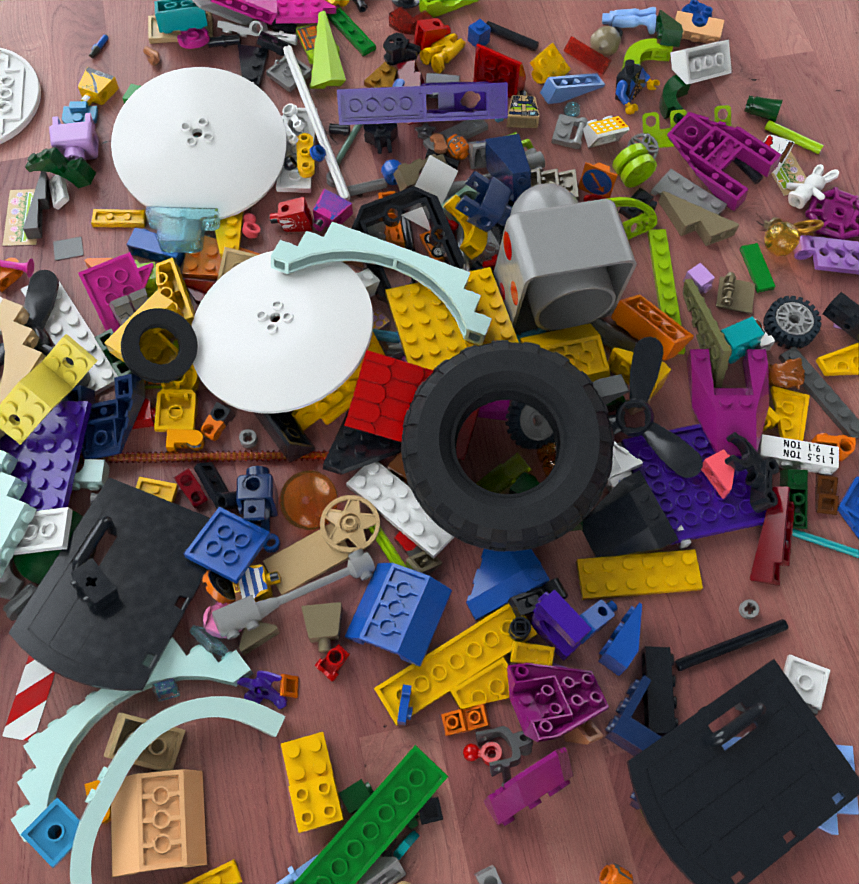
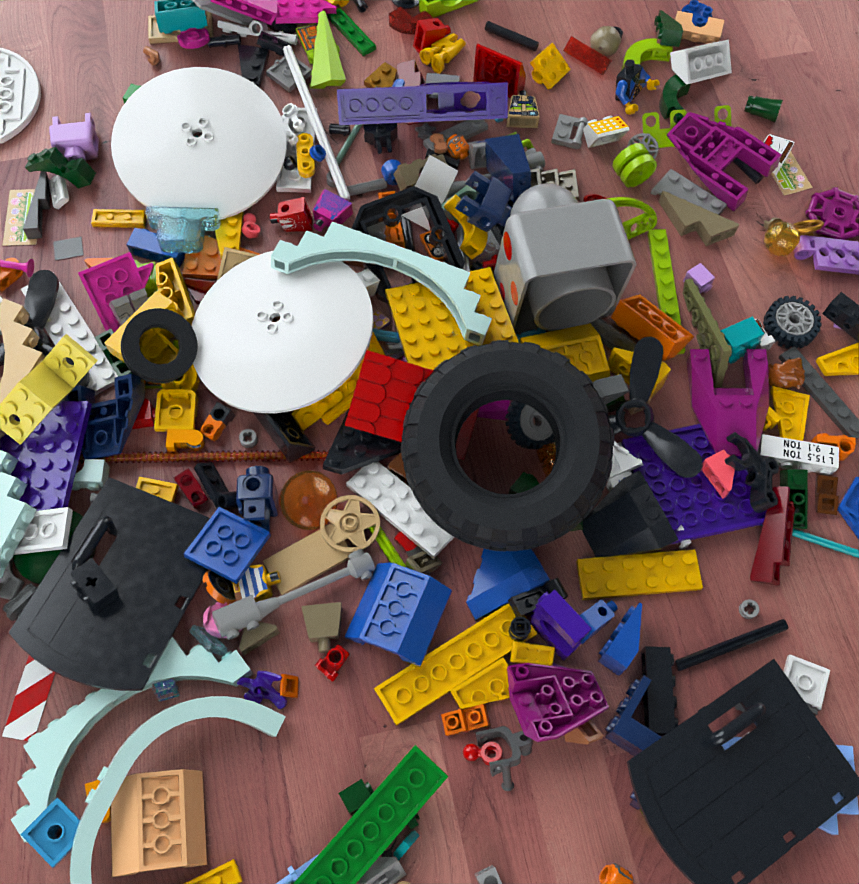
dark azure plate [62,101,98,124] -> none
yellow torso [78,67,119,106] -> none
piece [89,34,109,58] -> none
tan slope [103,713,185,771] -> none
blue axle [263,533,280,553] -> none
yellow piece [281,732,344,833] -> none
black hinge [383,33,421,65] -> none
blue plate [397,684,413,725] -> none
black plate [418,796,443,825] -> none
blue brick [468,19,491,48] -> none
clear neon green slope [476,452,532,494] -> none
magenta wedge [483,747,573,827] -> none
medium blue slope [540,73,605,104] -> none
clear light blue plate [564,102,580,117] -> none
piece [578,162,618,198] -> none
light blue piece [602,7,656,34] -> none
black plate [619,188,657,220] -> none
dark tan hinge [716,272,755,314] -> none
green tile [739,243,776,293] -> none
lime piece [764,120,824,155] -> none
white animal [786,164,839,209] -> none

